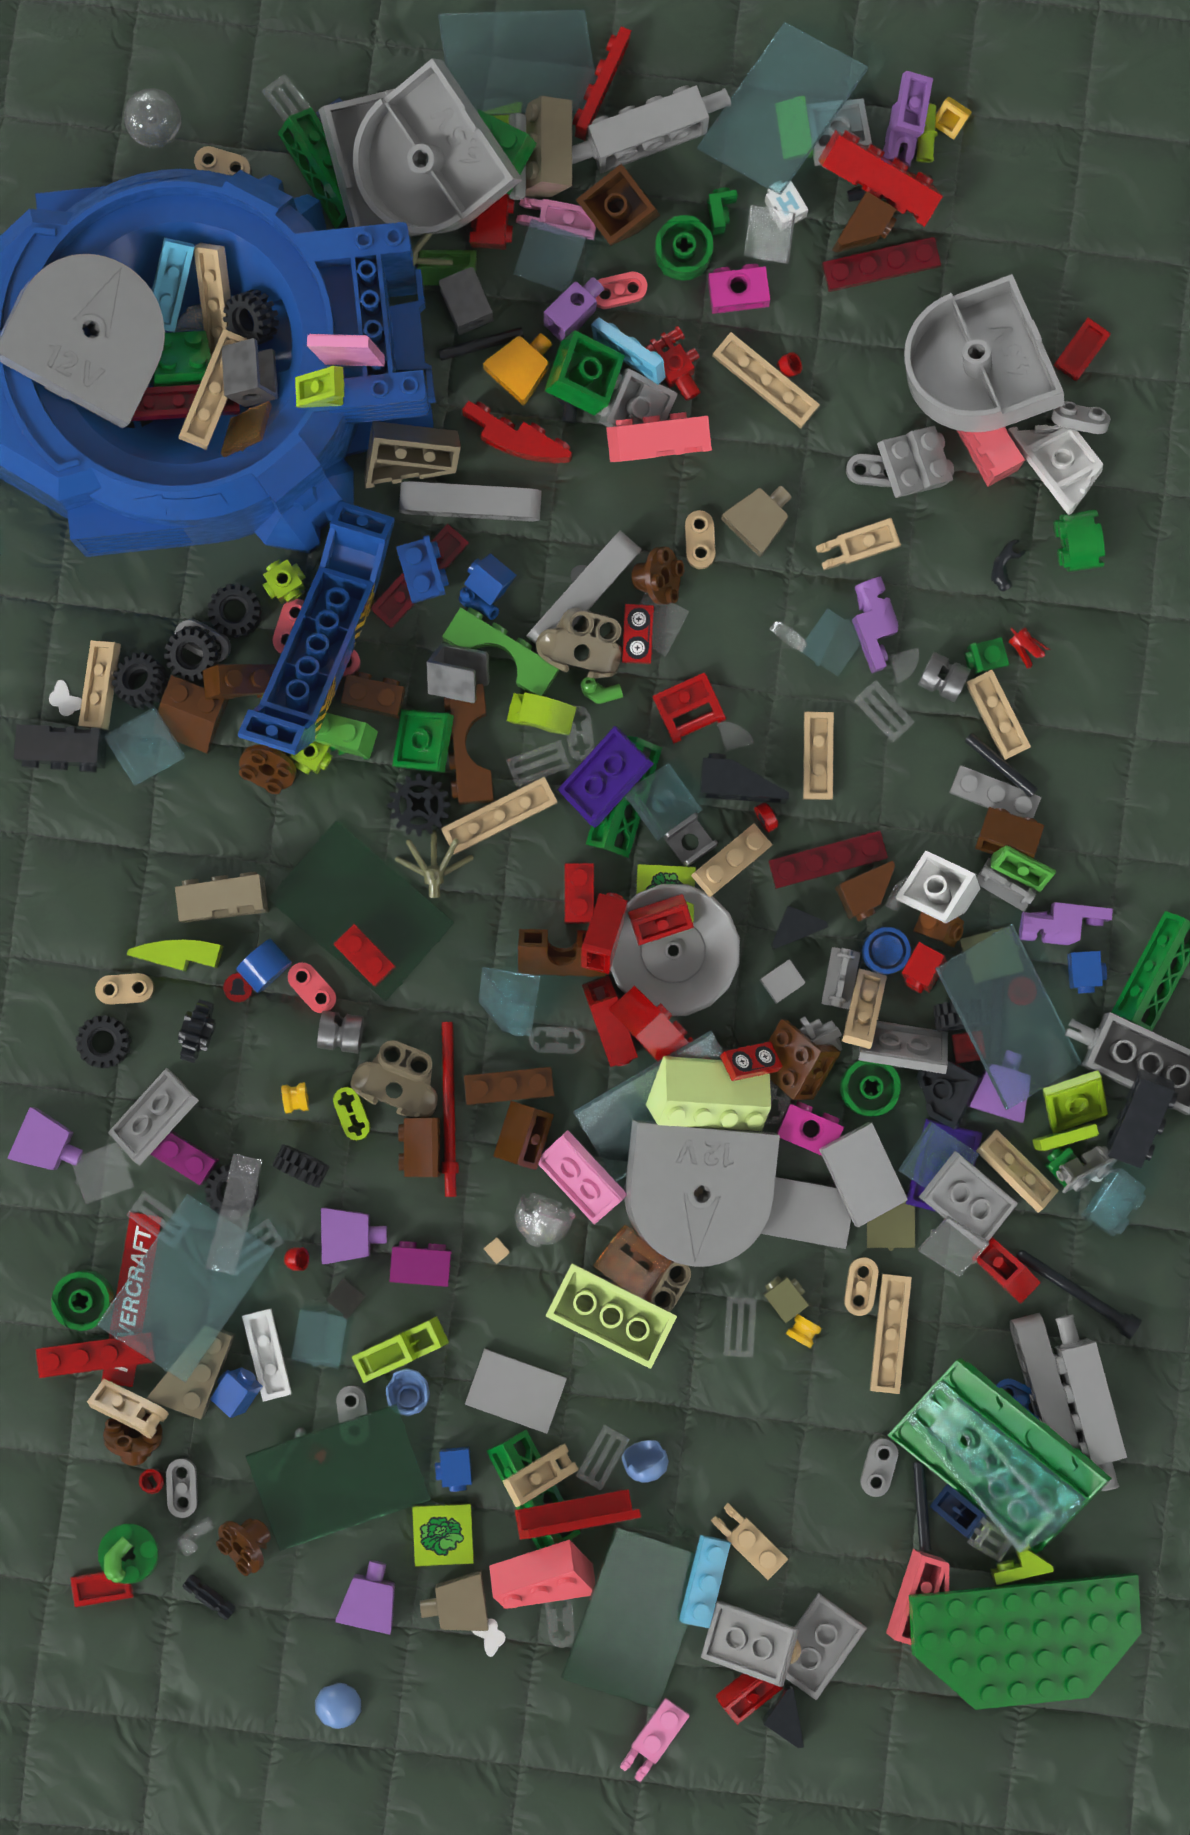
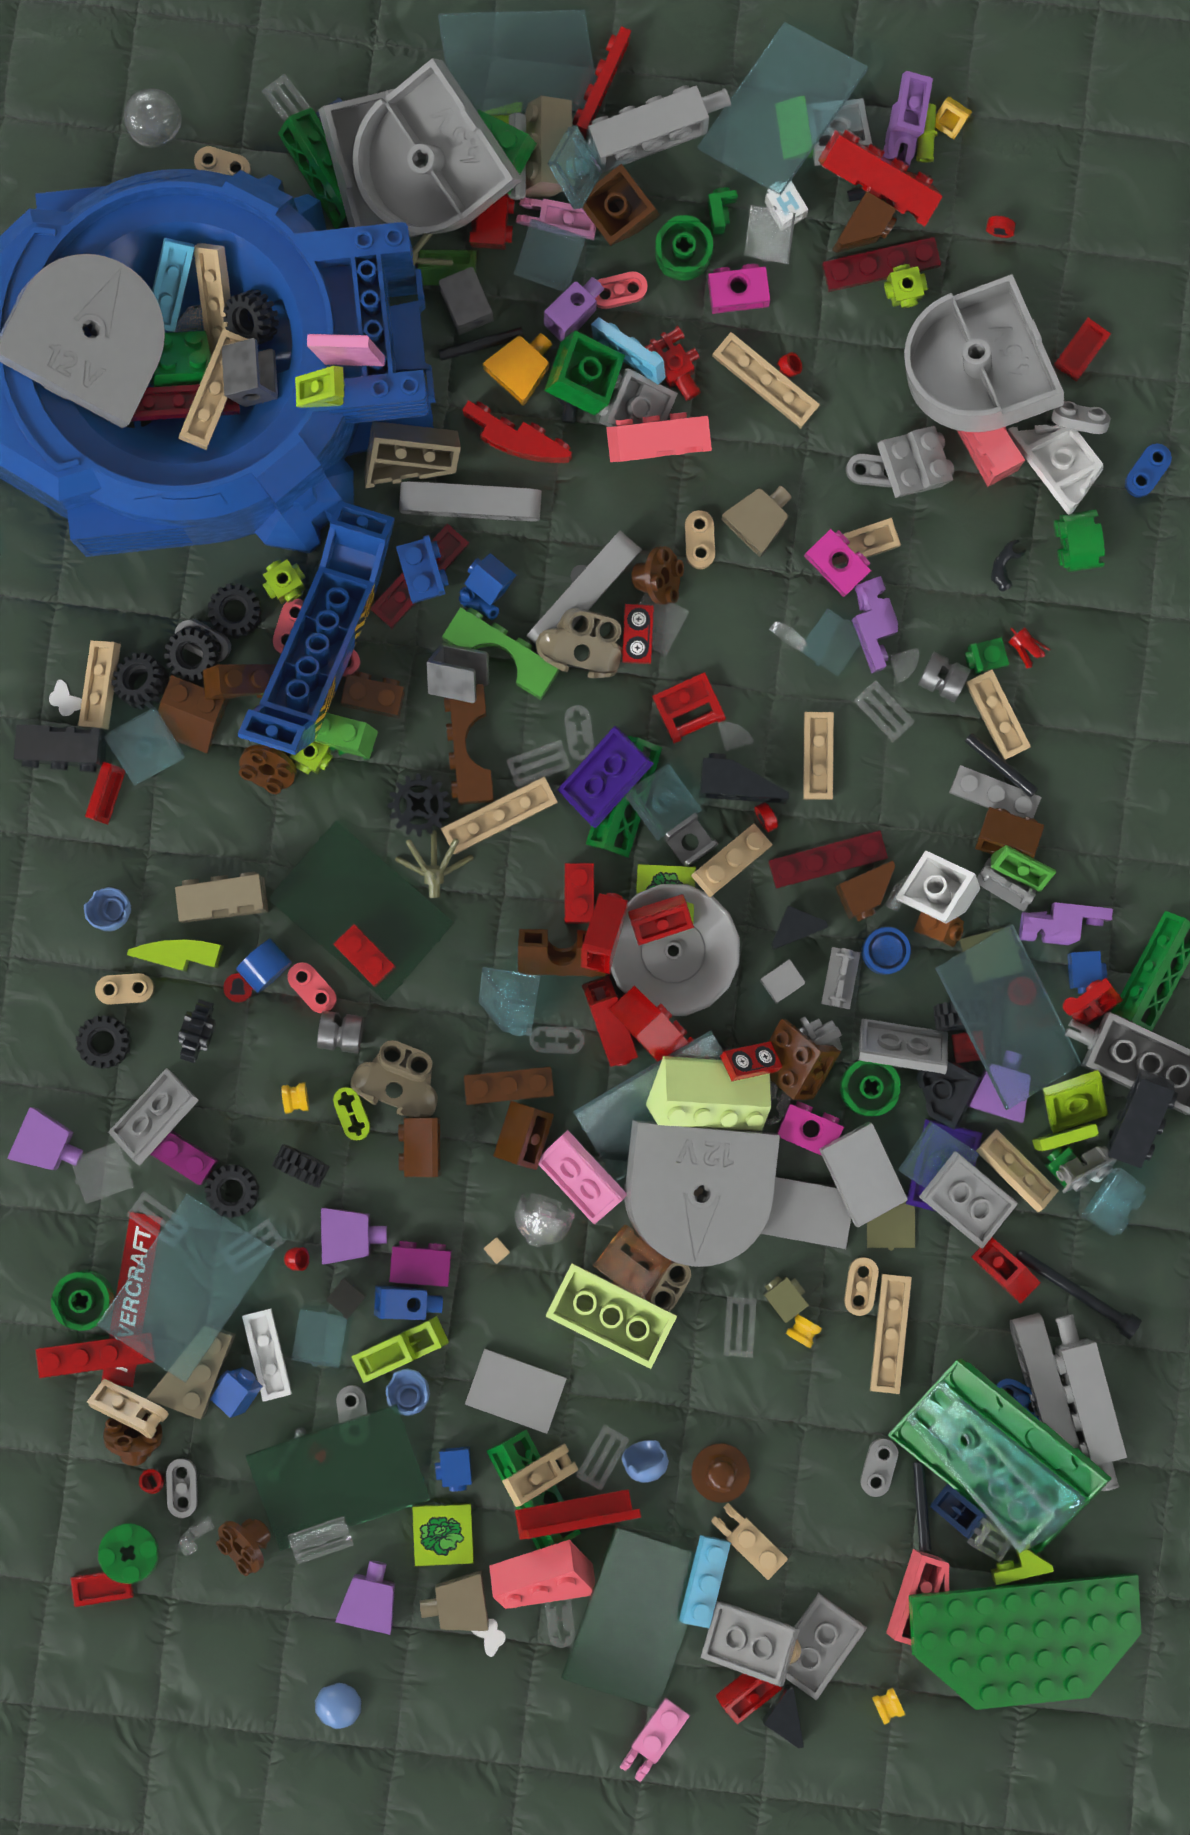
bright green arm [104,1536,133,1583] -> none
black axle [182,1575,236,1620] -> none
clear slope [205,1154,262,1275] -> none
clear orange piece [221,401,272,458] -> none
green plate [392,709,454,773] -> none
red bar [441,1022,459,1197] -> none
lime brick [506,693,577,735] -> none
bright green arm [581,677,623,704] -> none
tan plate [842,968,887,1049] -> none
red brick [902,942,947,994] -> none
clear piece [918,1216,989,1277] -> none
none -> medium blue hair [84,887,131,931]
none -> red tile [85,762,126,825]
none -> clear tile [288,1516,354,1564]
none -> blue torso [374,1286,443,1320]
none -> clear light blue plate [548,125,602,209]
none -> reddish brown plate [691,1443,750,1503]
none -> dark pink brick [804,529,871,597]
none -> yellow wheel [871,1688,905,1725]
none -> lime brick [884,264,927,308]
none -> red tile [986,216,1016,238]
none -> red plate [1063,978,1123,1026]
none -> blue plate [1125,444,1172,498]

